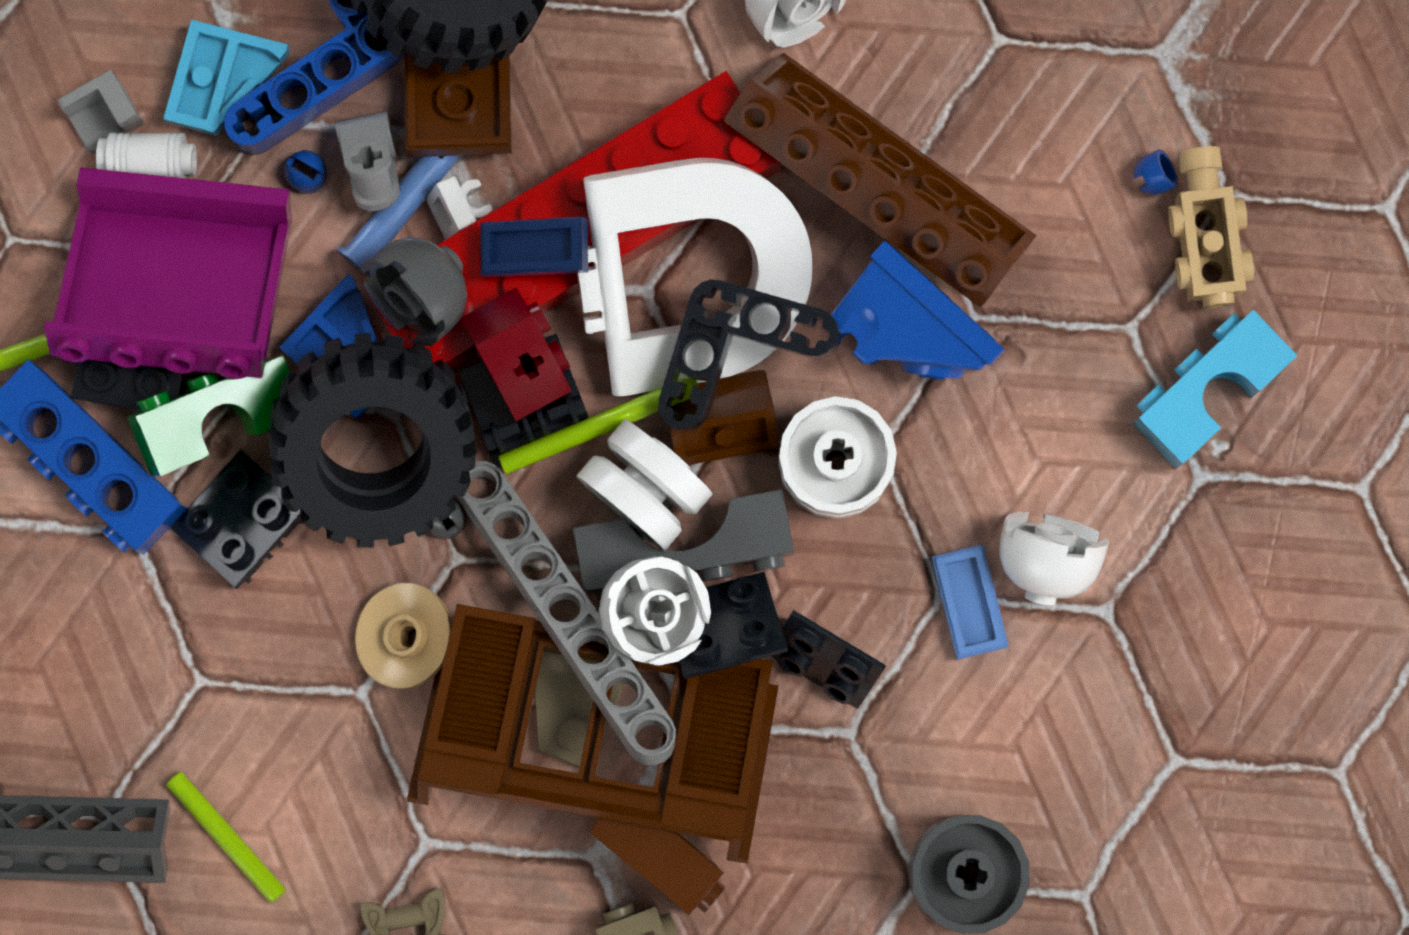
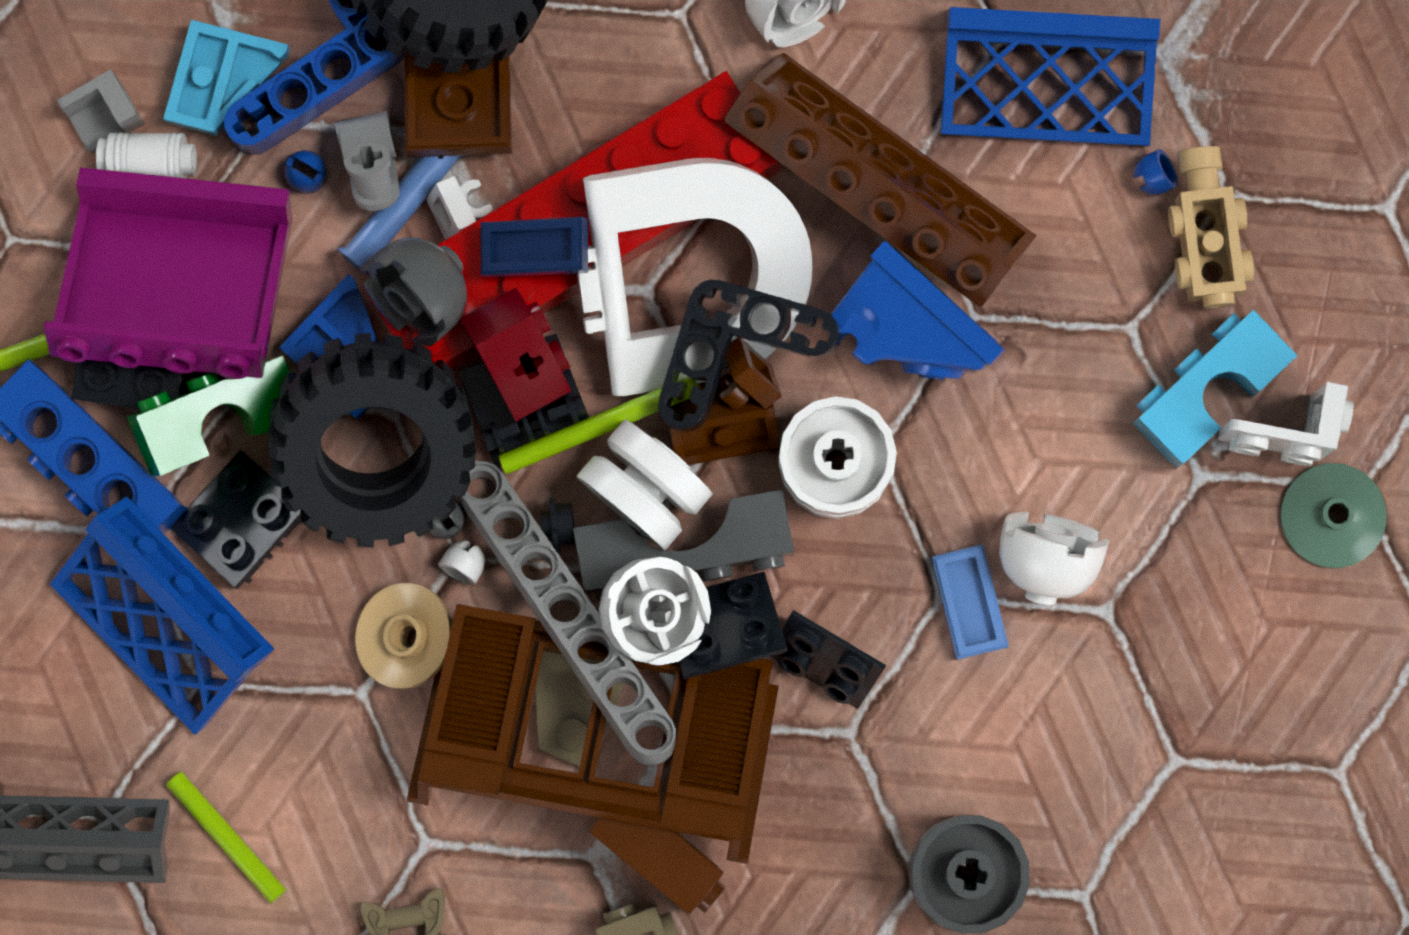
none -> blue fence [50,496,274,735]
none -> white hinge [438,540,485,586]
none -> black plate [540,497,575,552]
none -> reddish brown tile [718,337,782,410]
none -> blue fence [941,7,1161,146]
none -> white bracket [1218,382,1354,466]
none -> sand green dish [1280,463,1387,568]

